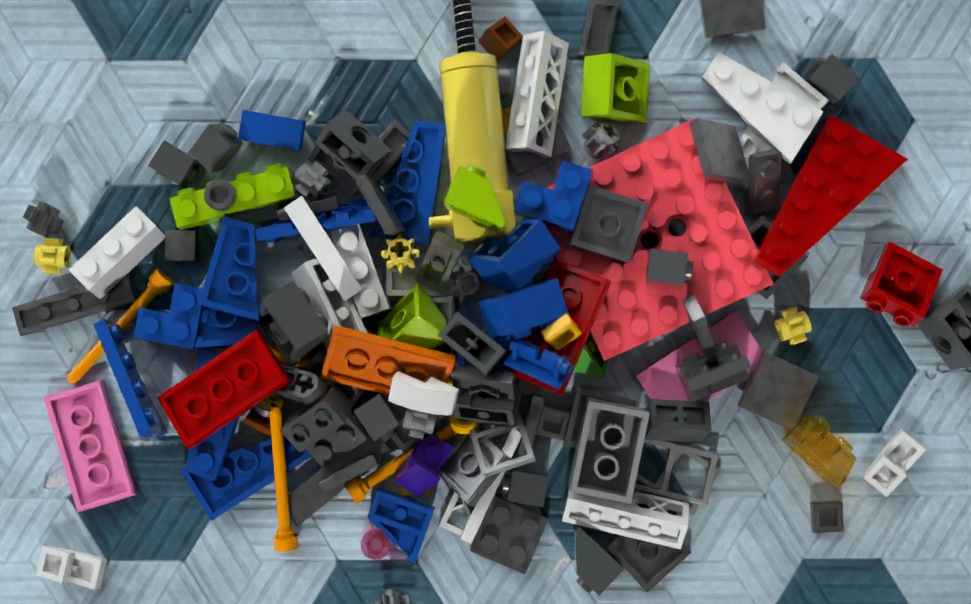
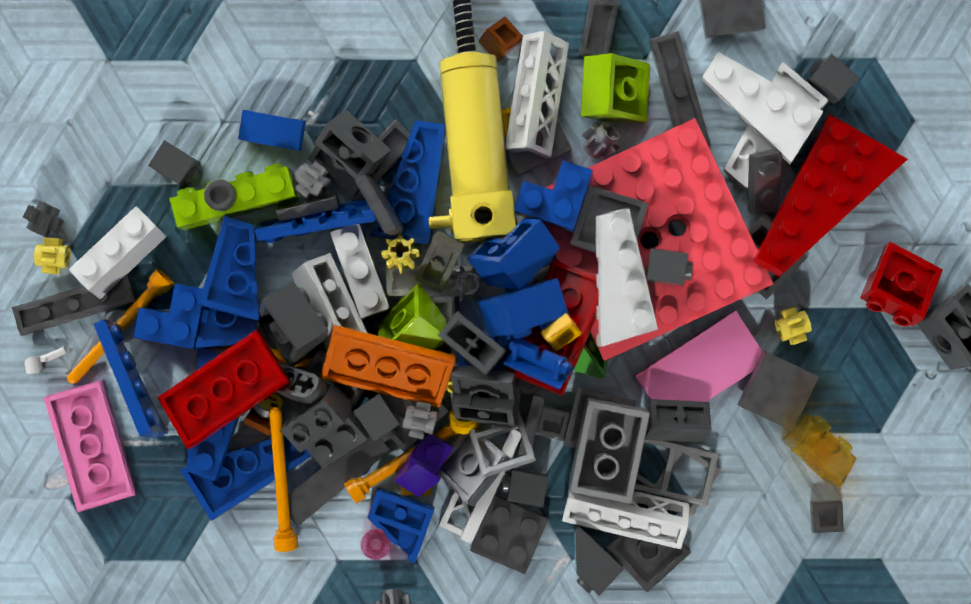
white slope [36,545,107,590] -> none
flat silver tile [164,230,198,261] -> none
dark grey brick [188,123,243,172] -> none
white sticker [284,196,362,301] -> none
flat silver tile [319,453,380,494] -> none
white slope [388,371,459,415] -> none
lime slope [444,165,506,233] -> none
flat silver tile [497,66,511,97] -> none
dark grey brick [676,341,752,402] -> none
flat silver tile [683,295,717,359] -> none
flat silver tile [689,118,751,185] -> none
white slope [863,428,926,497] -> none
none -> white hand [24,347,66,374]
none -> white wing [596,209,658,347]
none -> flat silver tile [649,31,711,147]

